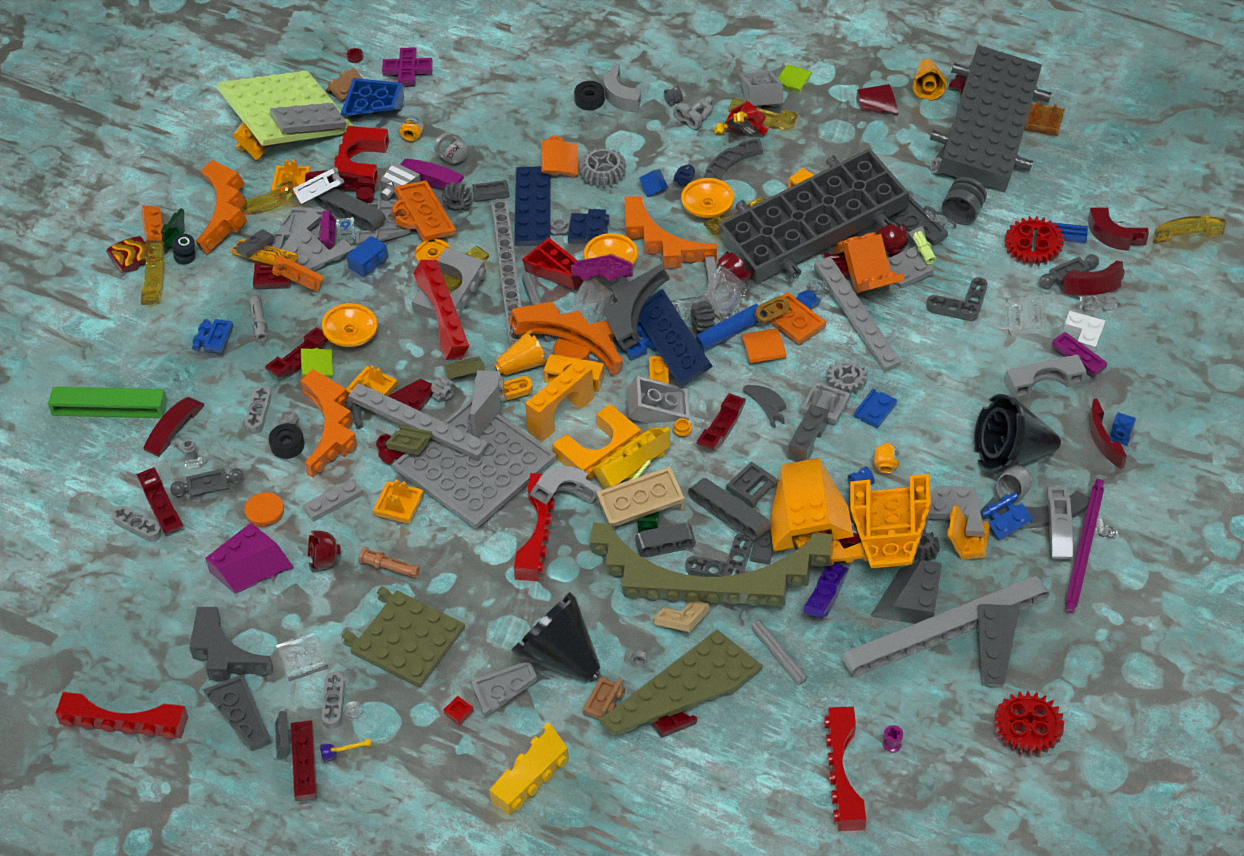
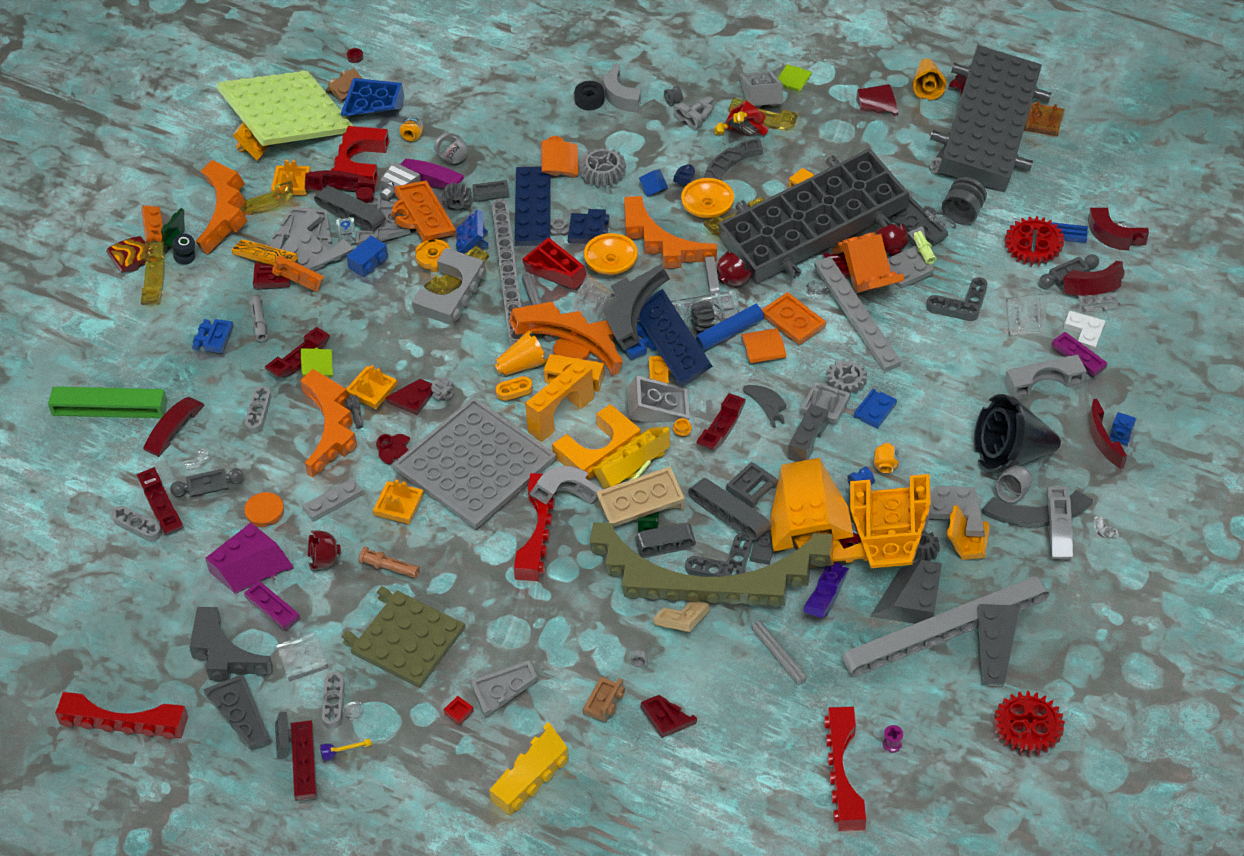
light grey pin [181,439,198,463] -> none
dark grey plate [235,229,275,258] -> none
light grey plate [269,103,346,134] -> none
black tyre [269,423,305,459] -> none
light grey tile [278,409,298,424] -> none
plate [293,167,345,205] -> none
magenta plate [319,210,336,250] -> none
light orange dish [322,303,377,347] -> none
light grey plate [348,383,488,460] -> none
magenta plate [382,47,433,86] -> none
olive plate [386,425,433,455] -> none
red arch [413,260,469,360] -> none
olive plate [443,356,485,379] -> none
light grey slope [470,370,505,438] -> none
black cone [511,592,601,682] -> none
magenta plate [571,254,633,281] -> none
olive wing [600,630,763,736] -> none
clear plate [702,265,748,317] -> none
pearl gold plate [754,296,789,323] -> none
blue plate [796,290,821,308] -> none
blue plate [981,492,1033,541] -> none
magenta piece [1065,479,1104,614] -> none
clear yellow slope [1153,216,1226,244] -> none
none -> magenta plate [244,581,300,631]
none -> blue plate [456,209,488,254]

